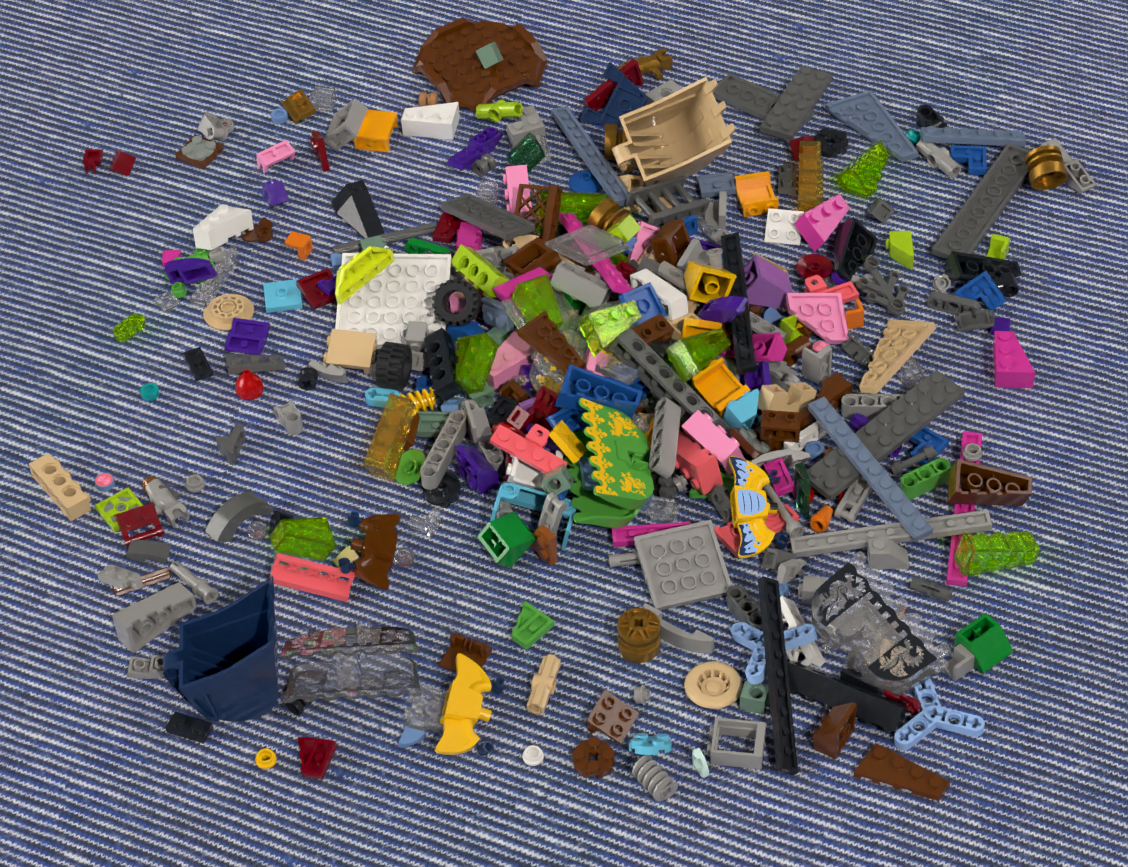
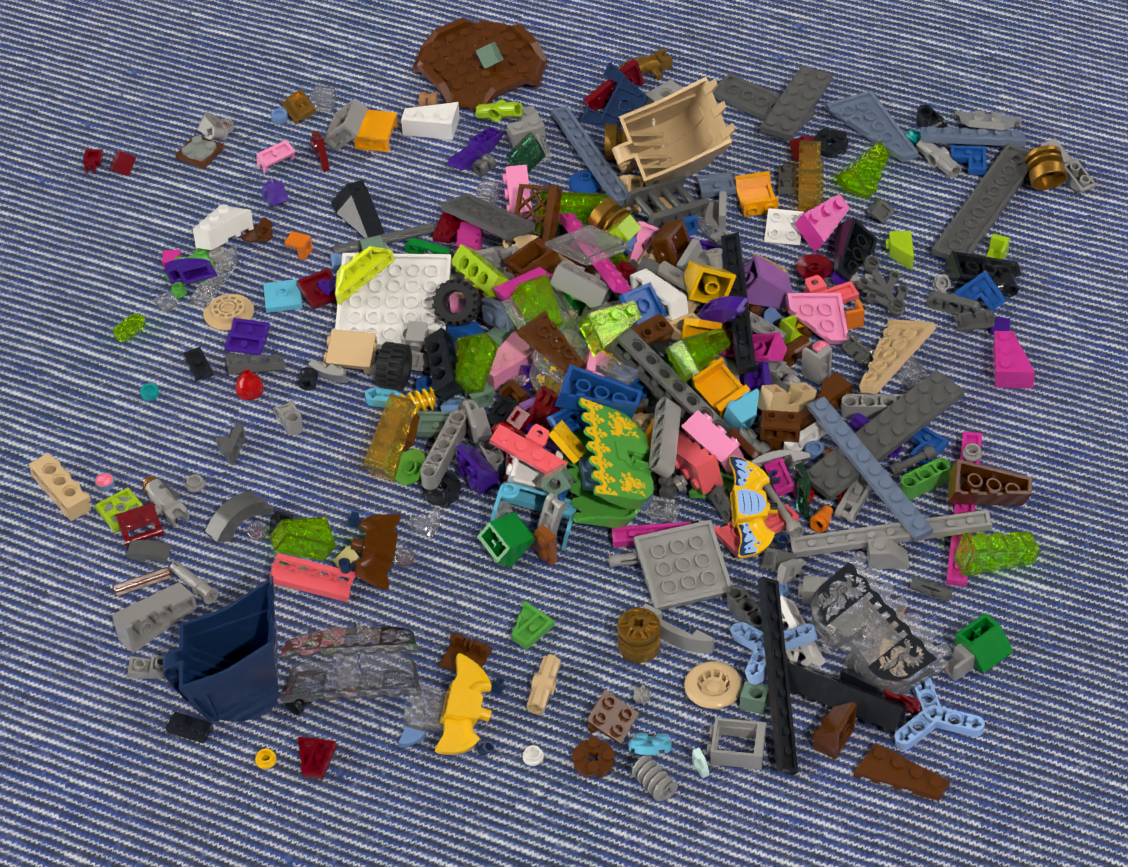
light grey hinge [97,565,144,590] -> none
clear tile [631,414,650,433] -> none
none -> light grey wing [954,110,1022,130]

